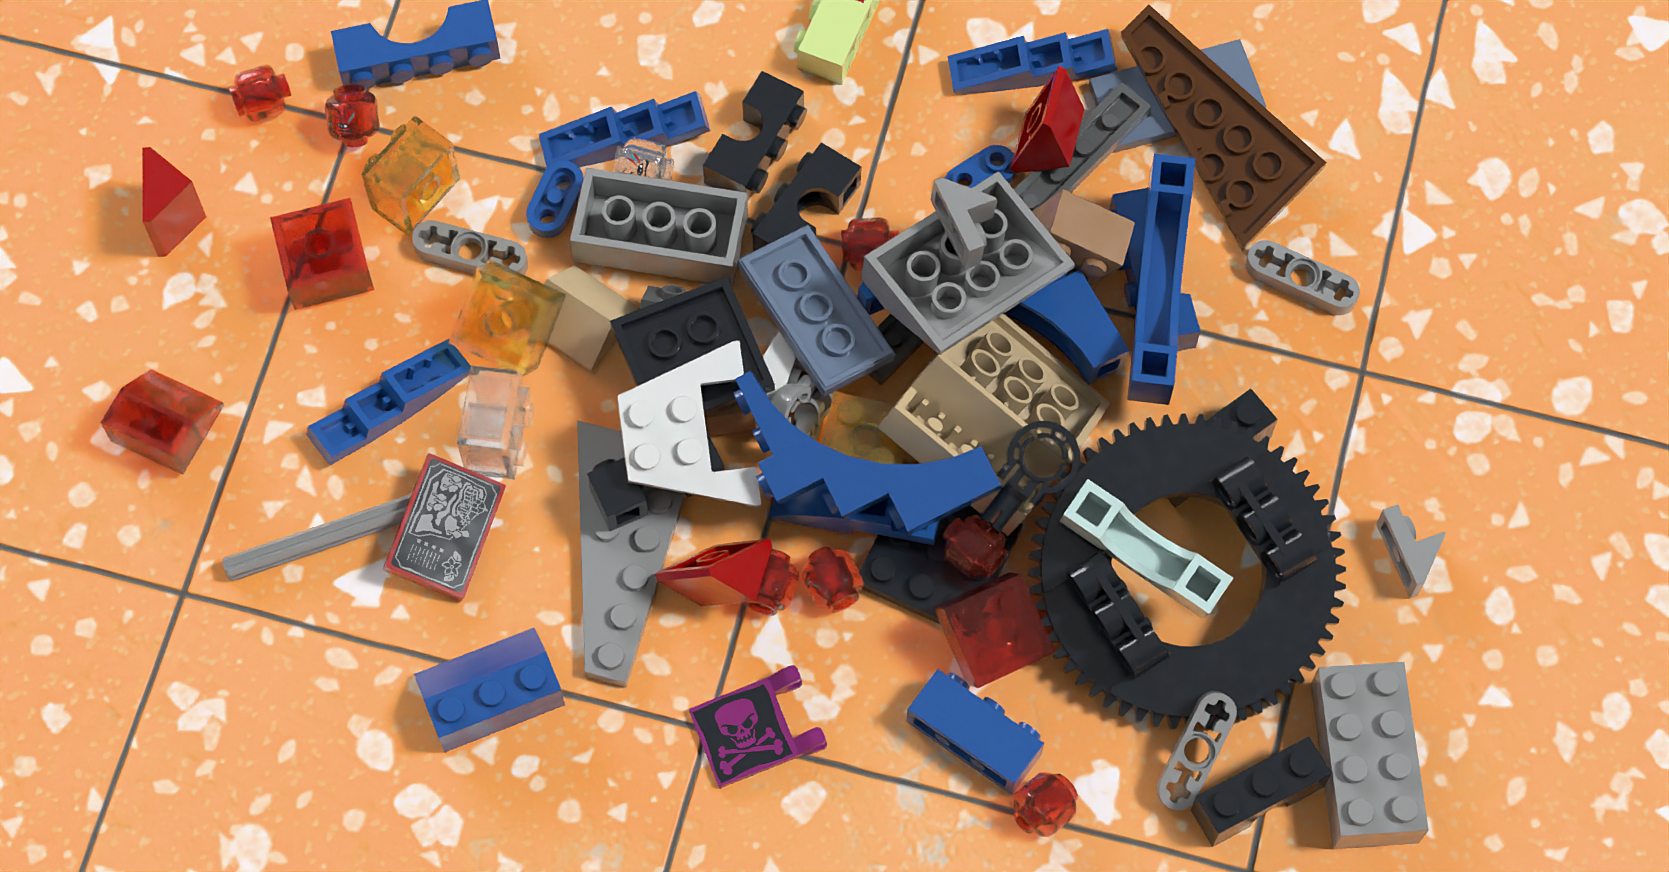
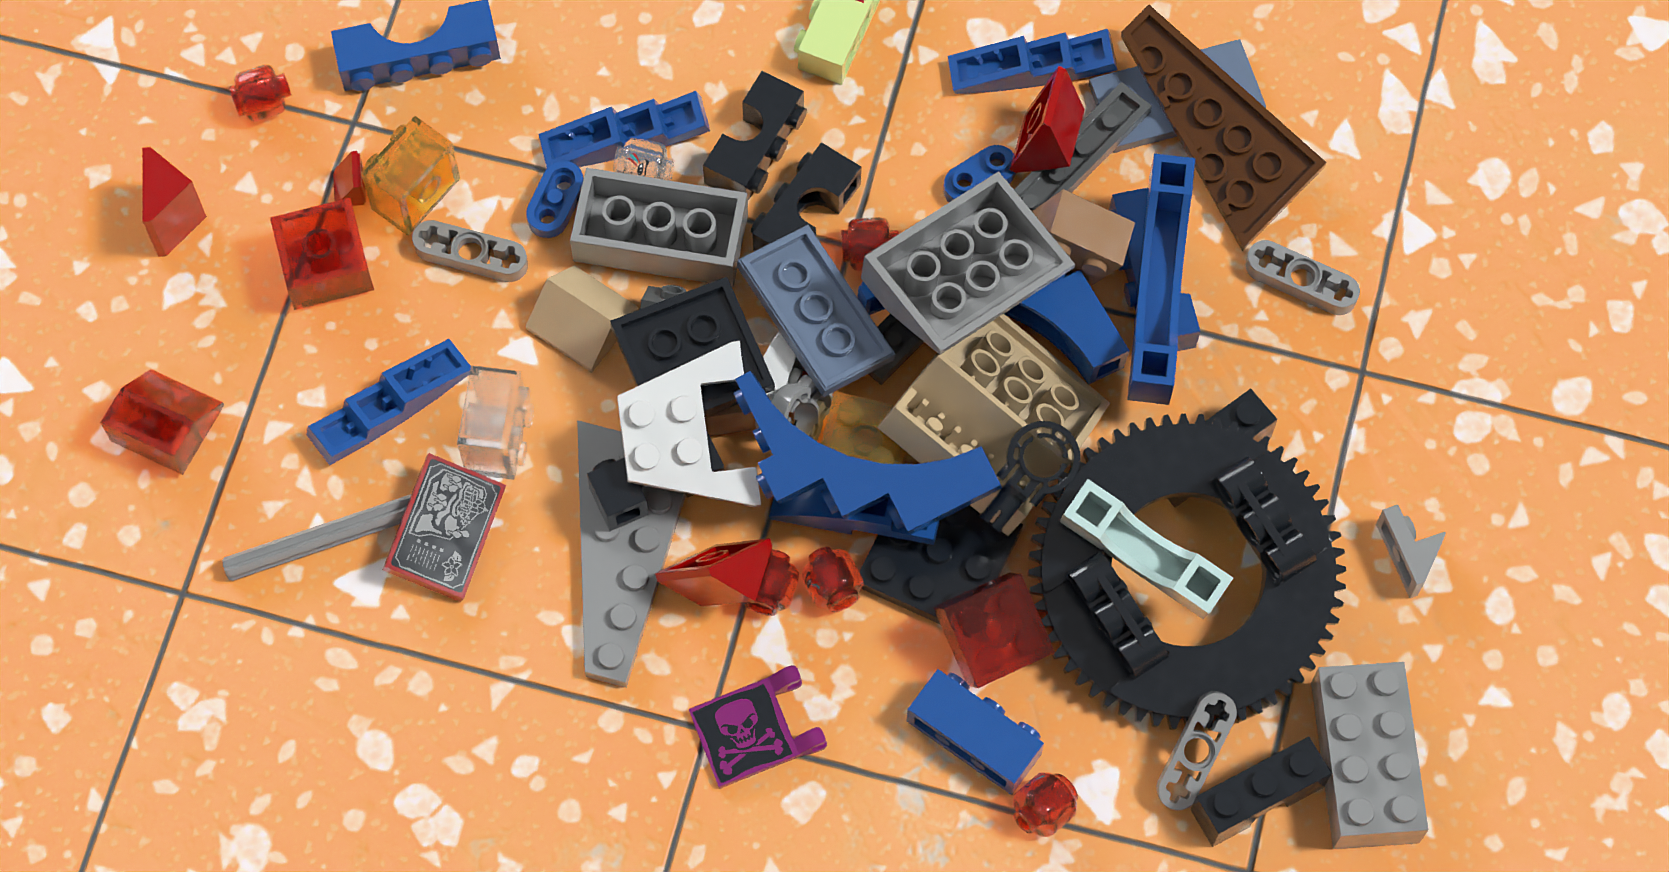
clear red head [324,84,380,147] -> none
blue slope [414,627,565,753] -> none
clear yellow brick [449,261,567,377] -> none
light grey slope [930,178,997,270] -> none
clear red head [943,515,1008,578] -> none
none -> red slope [333,151,366,207]

